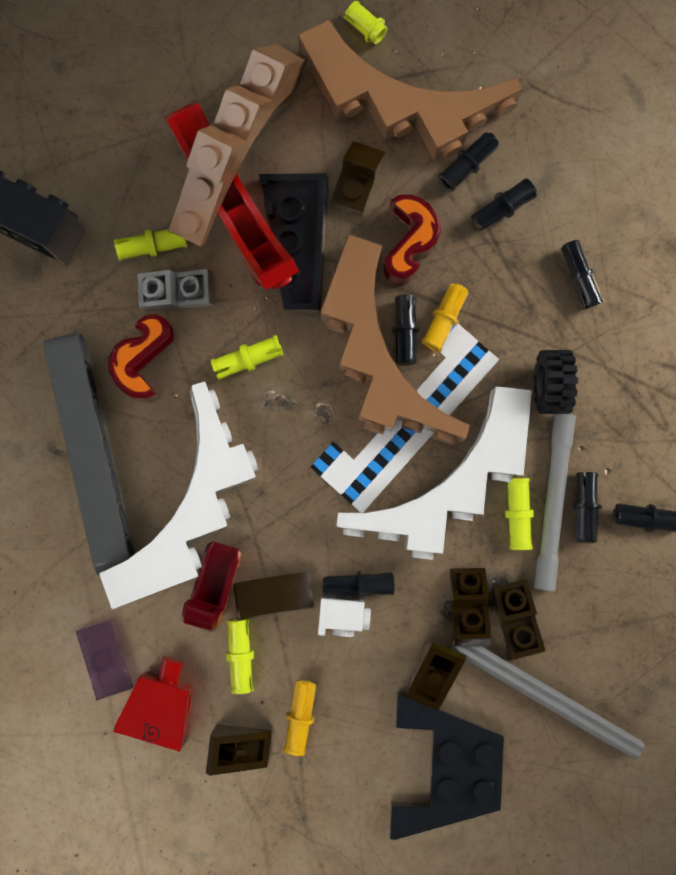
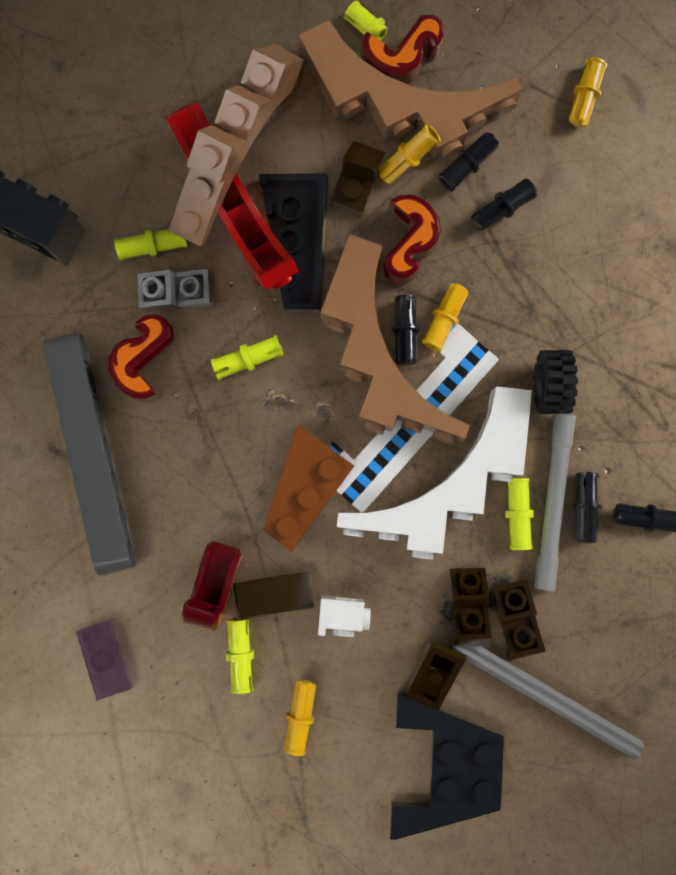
white arch [99,381,258,609] -> none
red torso [113,656,193,752] -> none
dark brown slope [206,724,271,776] -> none
black axle [323,571,395,600] -> none
black axle [561,240,605,310] -> none
none -> dark orange wing [263,425,354,551]
none -> dark red animal [361,15,445,84]
none -> yellow axle [379,124,441,184]
none -> yellow axle [568,57,607,127]

